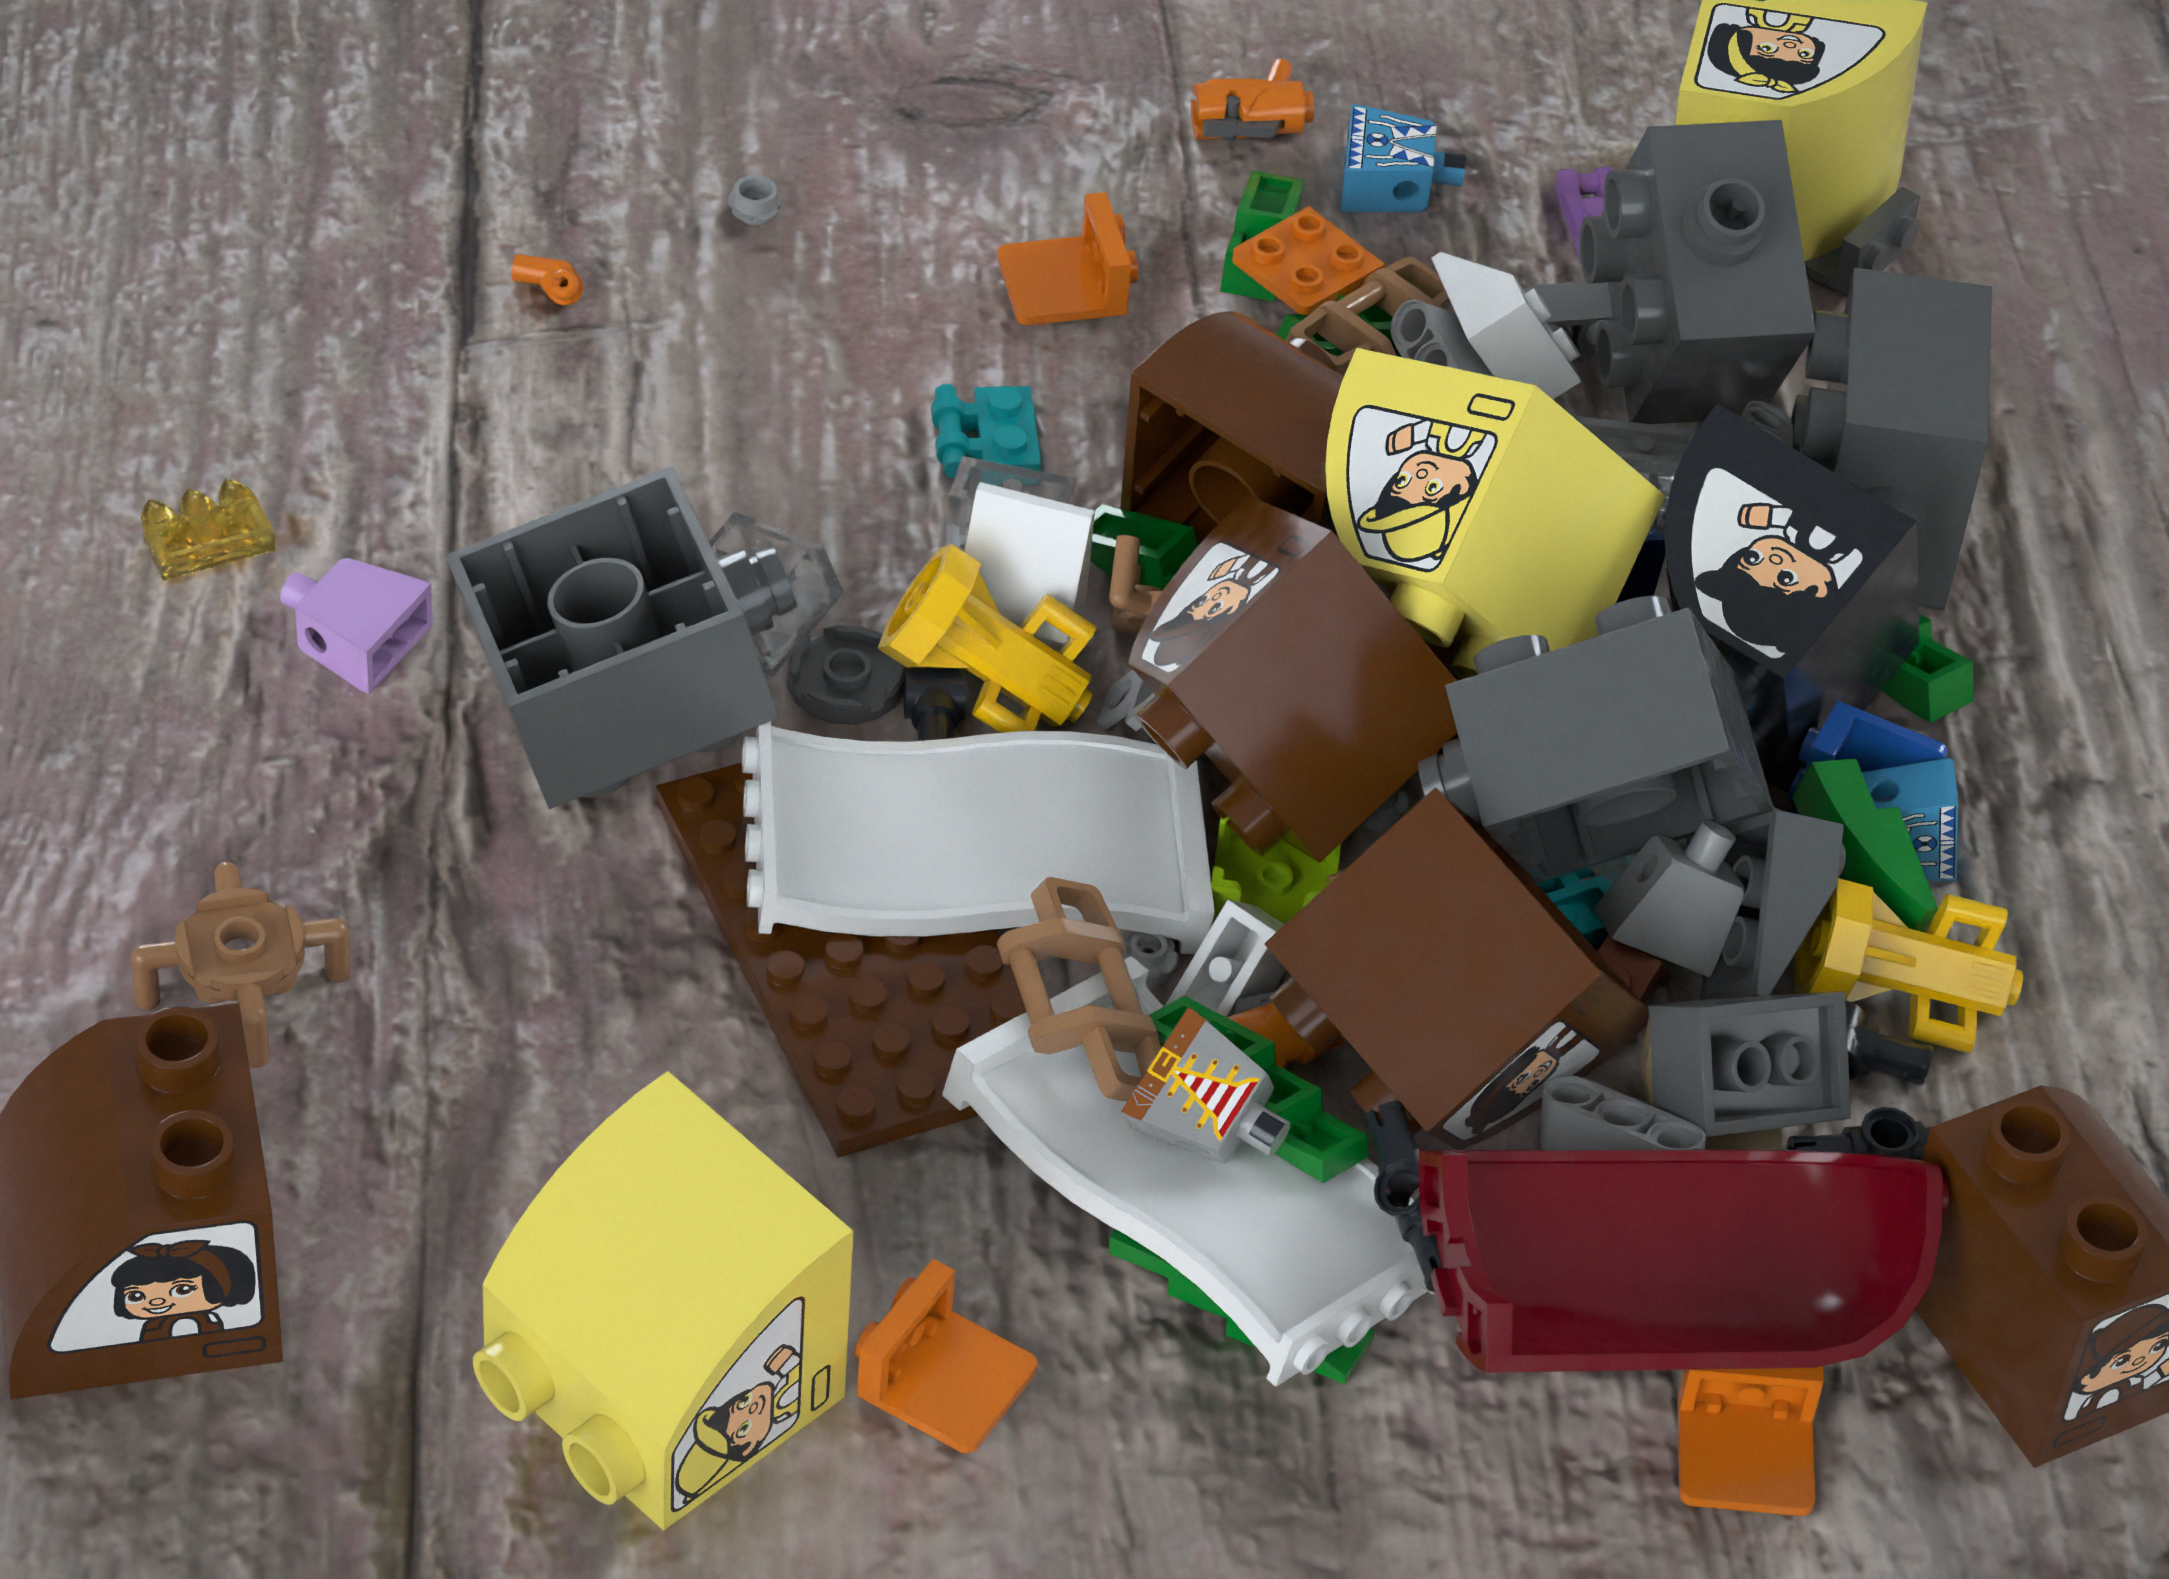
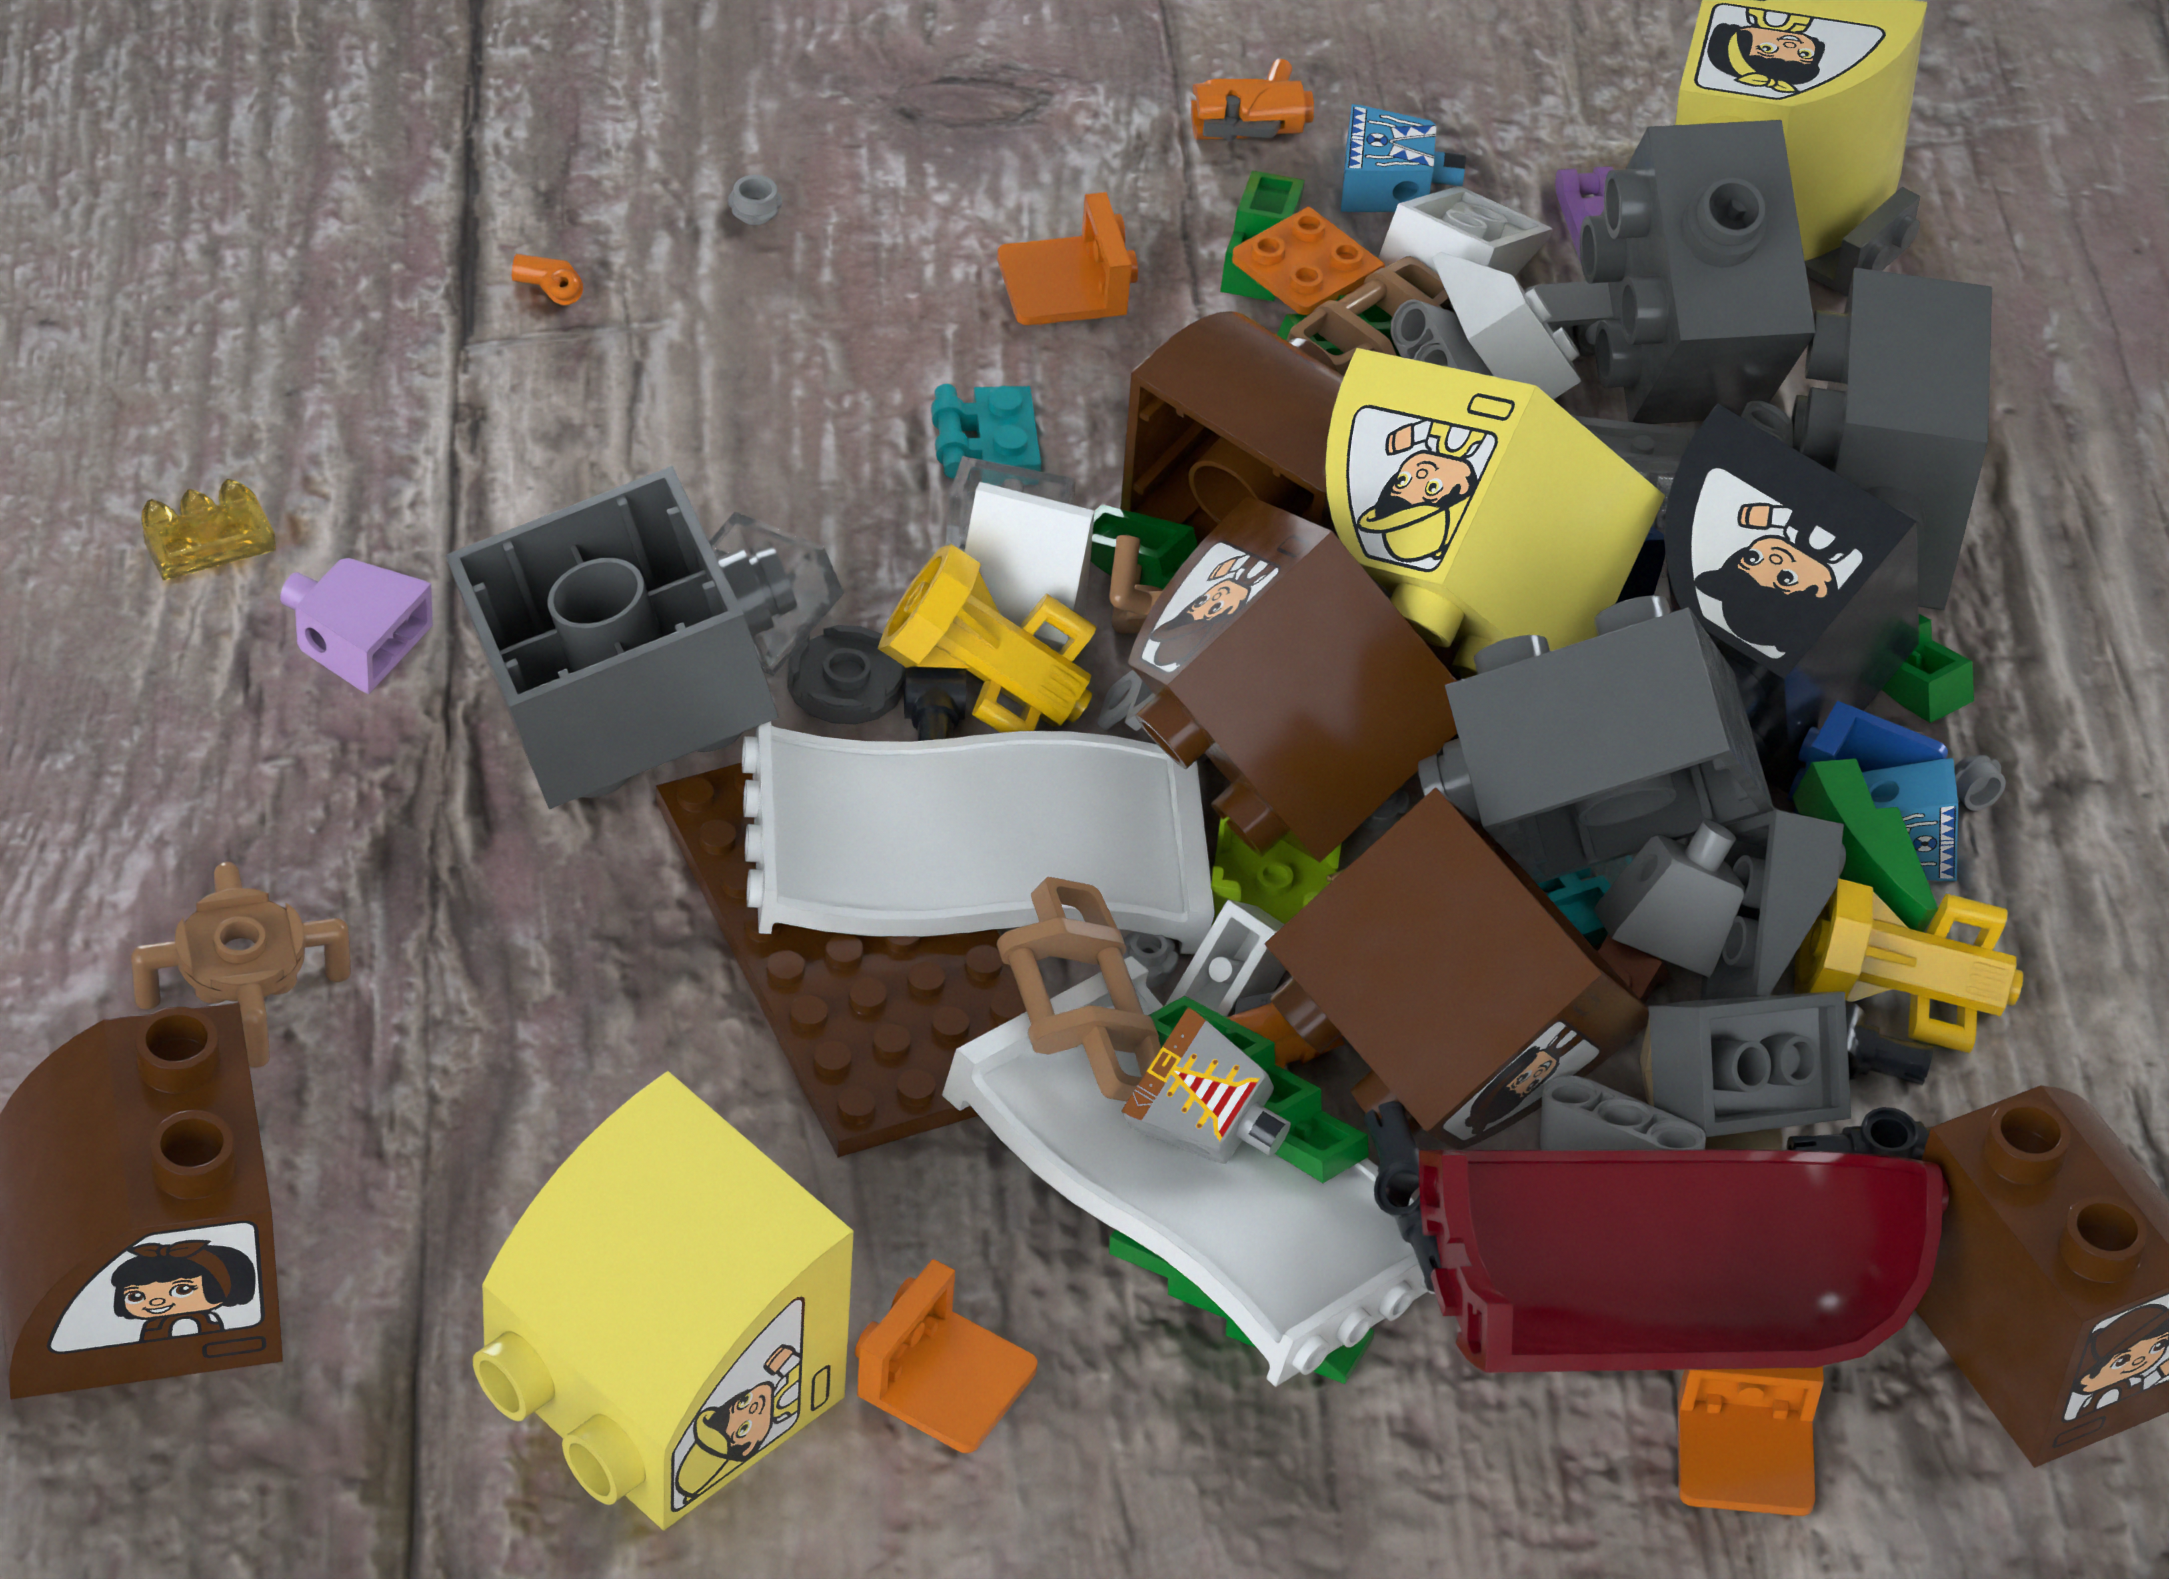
none -> white slope [1378,186,1553,308]
none -> light grey plate [1954,755,2006,811]

